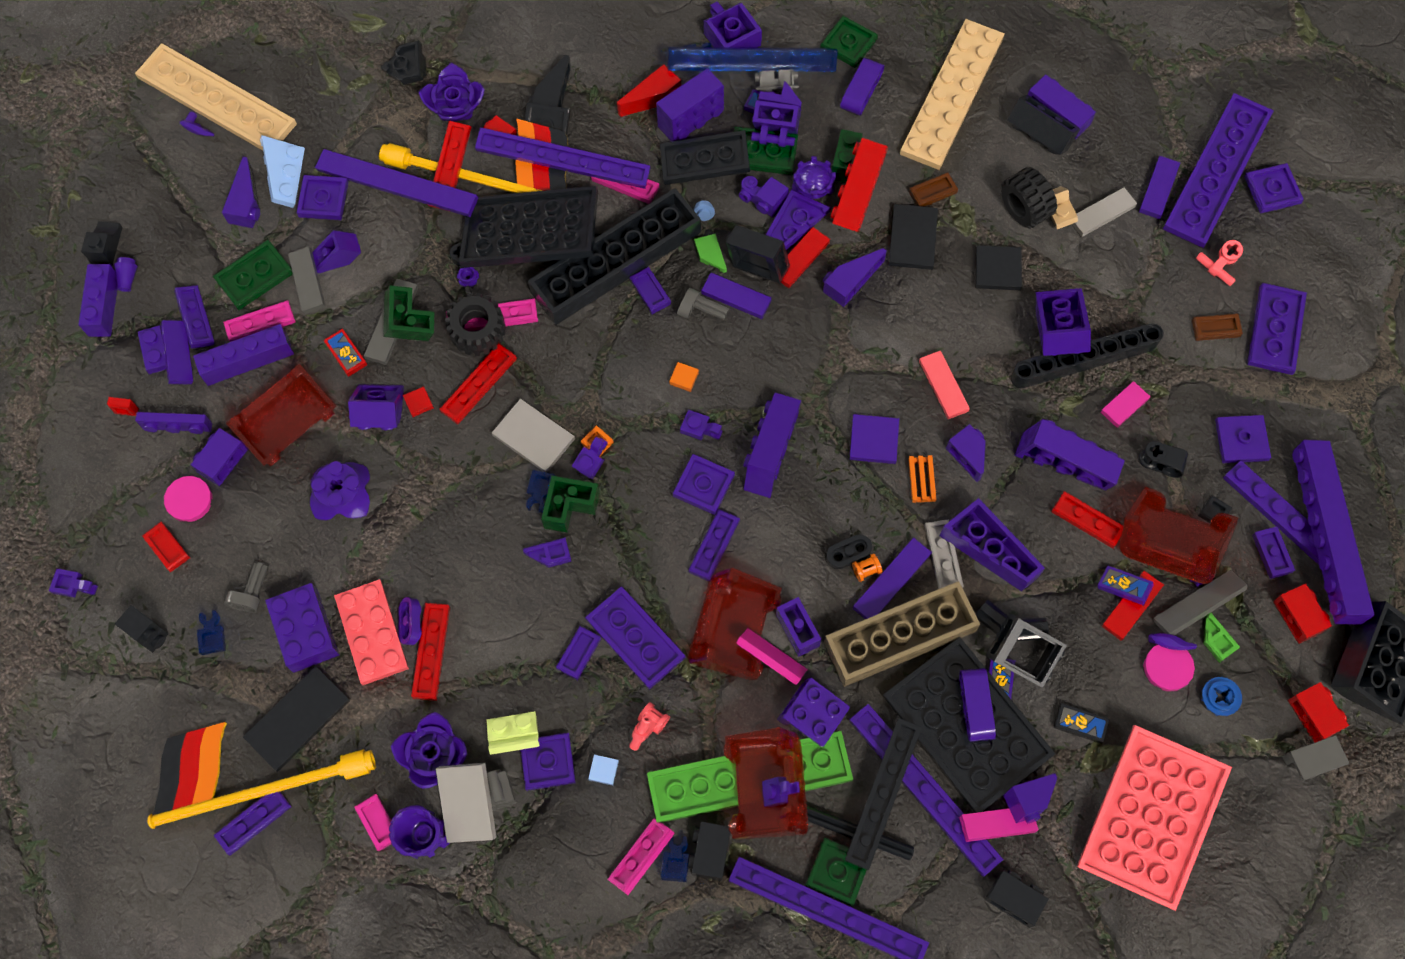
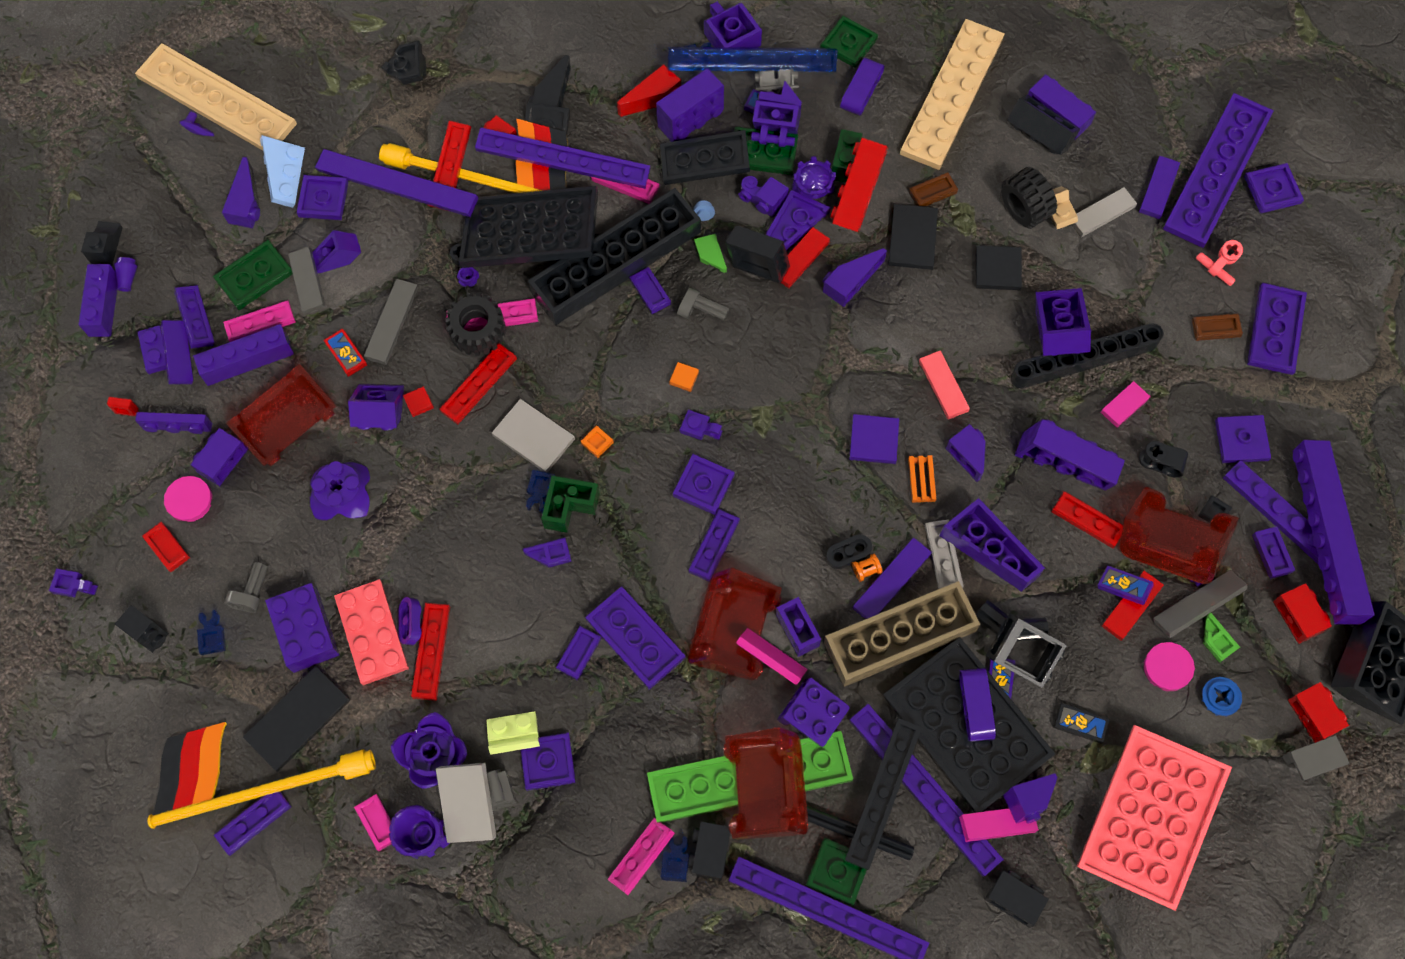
dark green brick [383,285,434,341] -> none
dark purple brick [419,63,485,121] -> none
dark purple plate [572,437,608,479] -> none
light blue tile [588,755,619,786] -> none
coral piece [630,702,670,751] -> none
dark purple tile [701,273,772,319] -> none
dark purple wedge [743,393,801,498] -> none
dark purple plate [762,777,800,807] -> none
dark purple bar [1148,633,1197,650] -> none

